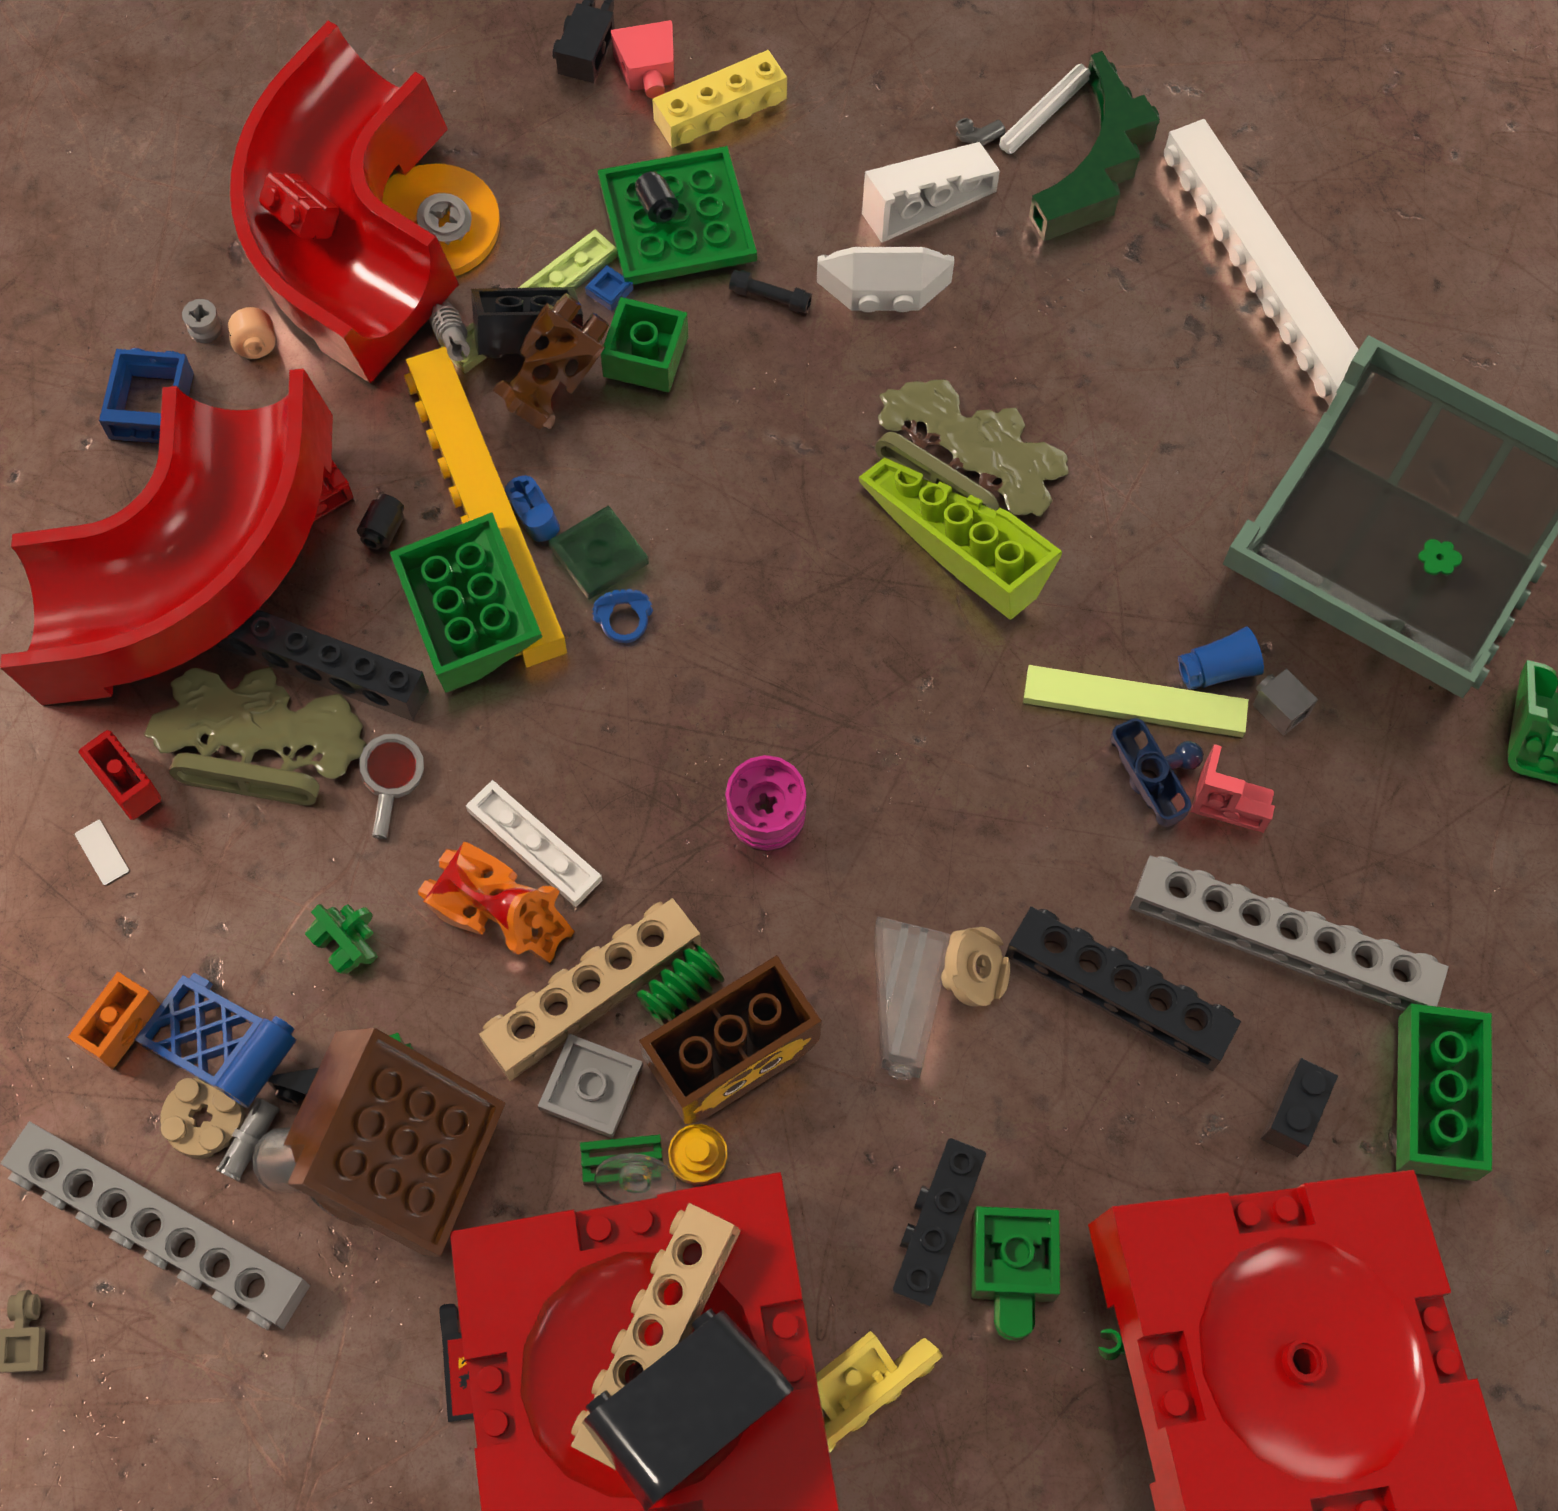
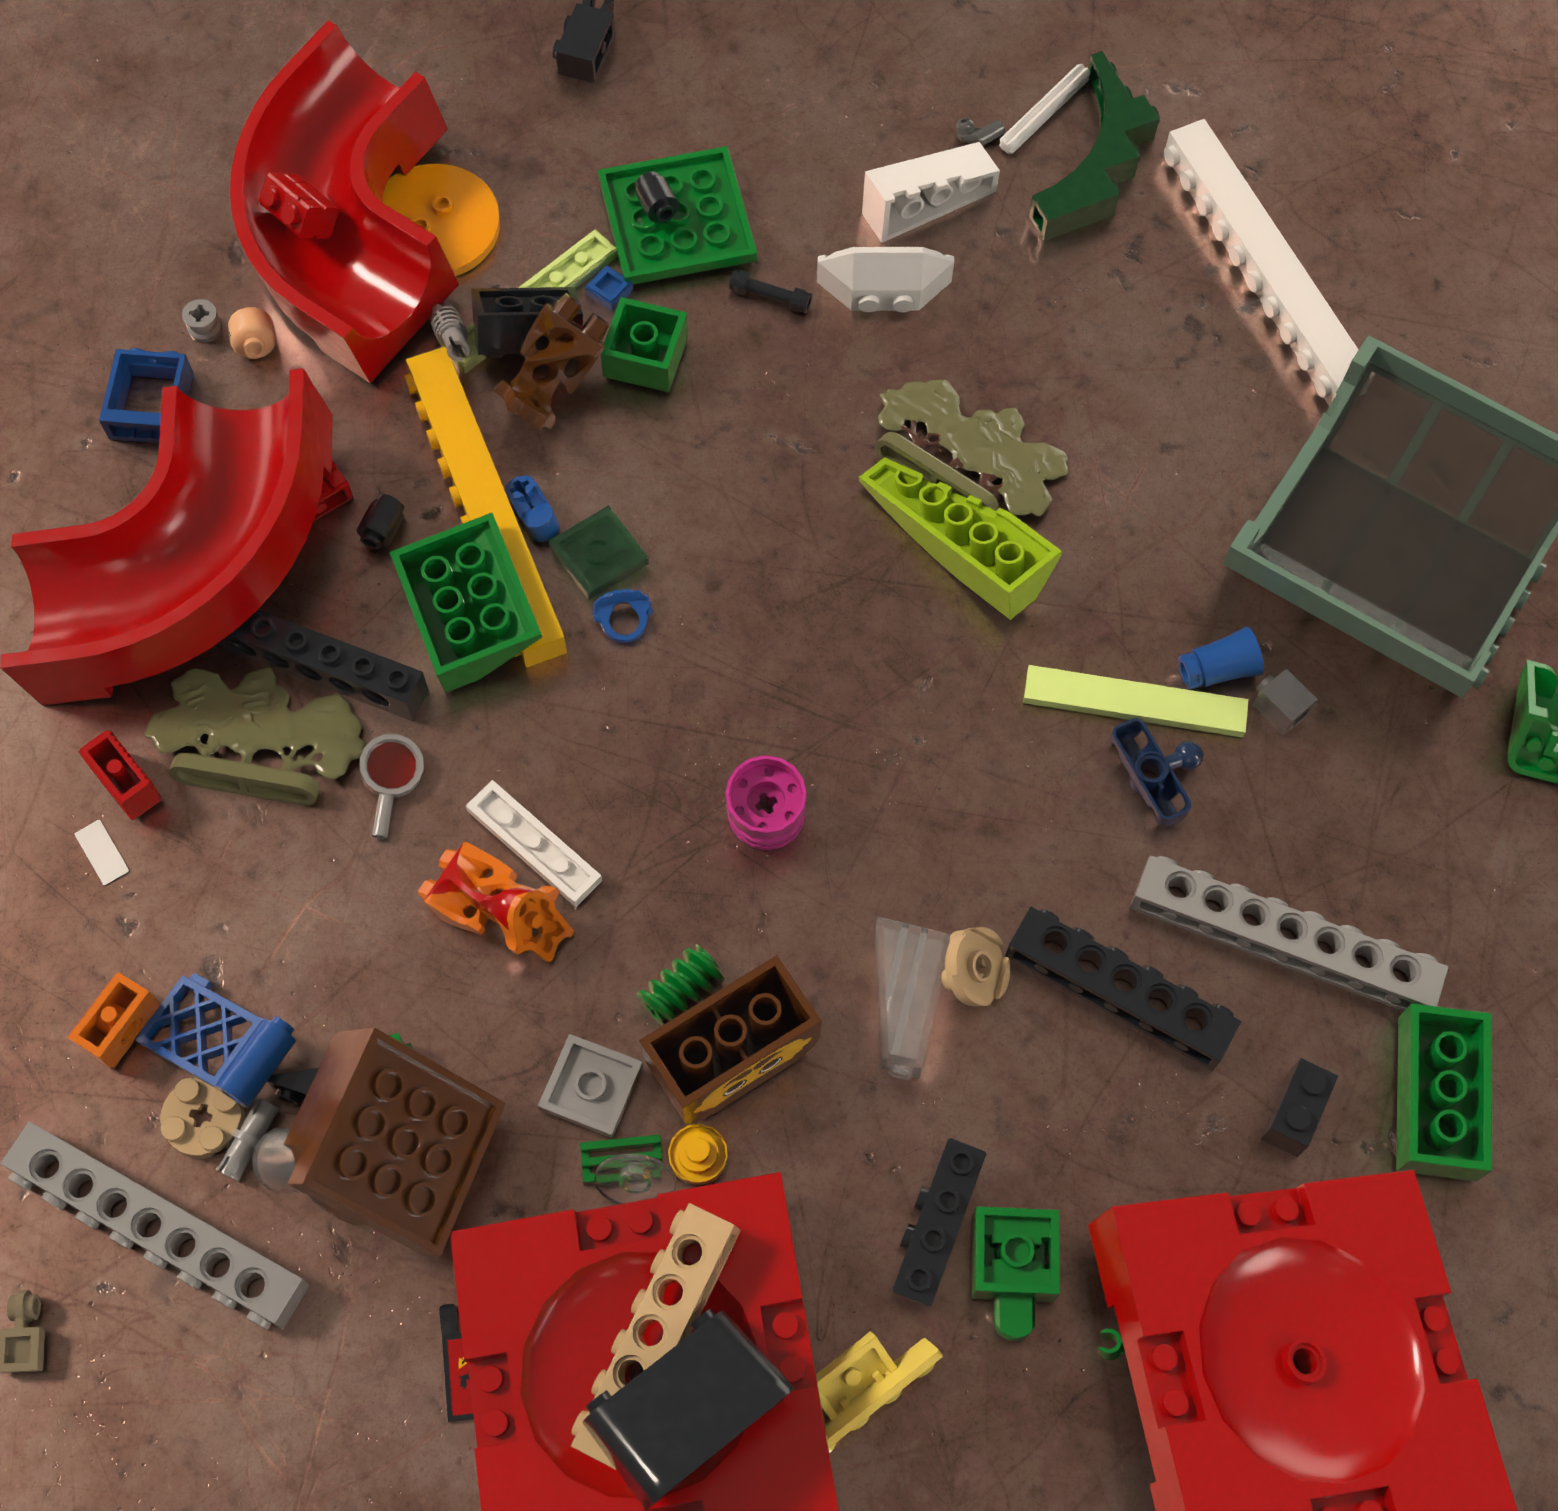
green hips [305,904,378,974] -> none
light grey gear [417,193,472,245] -> none
tan brick [479,898,701,1081] -> none
coral torso [611,20,675,99] -> none
light yellow brick [652,50,787,148] -> none
coral panel [1190,744,1275,833] -> none
green plant [1418,539,1462,575] -> none

